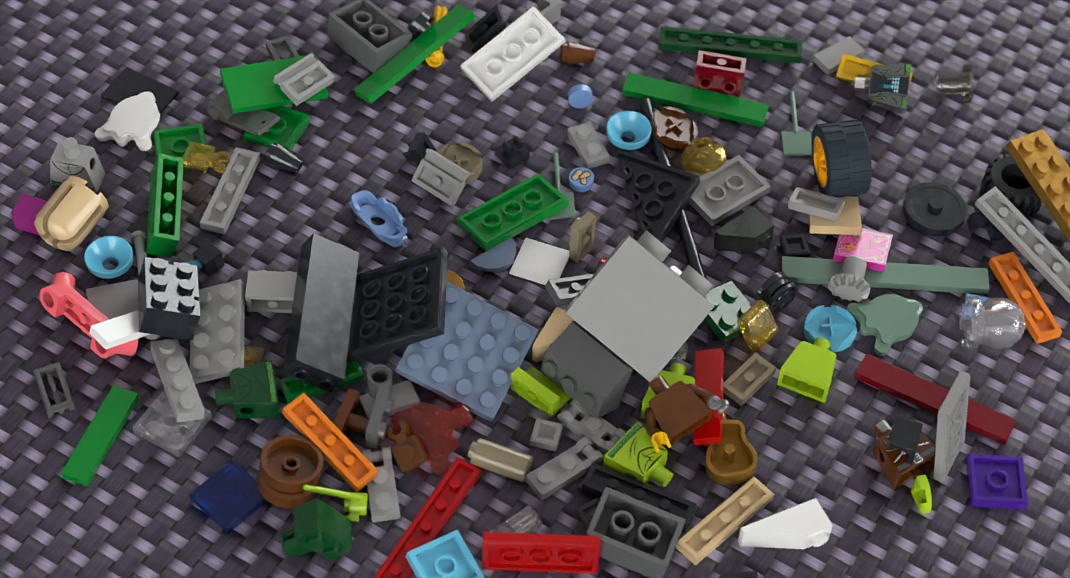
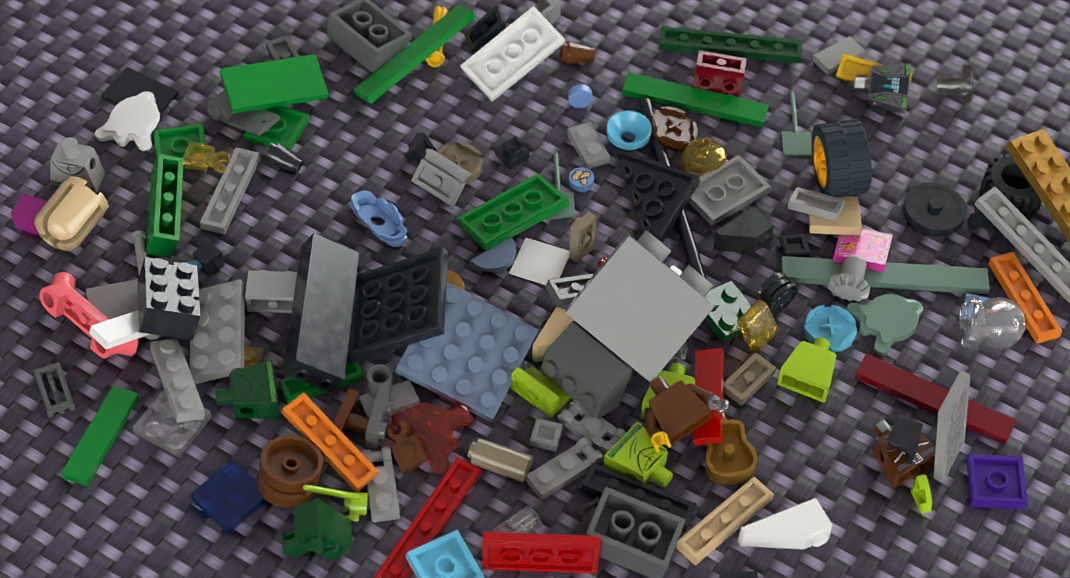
medium azure piece [84,236,133,279] -> none
light grey plate [273,53,335,106] -> none
black plate [407,9,435,35] -> none

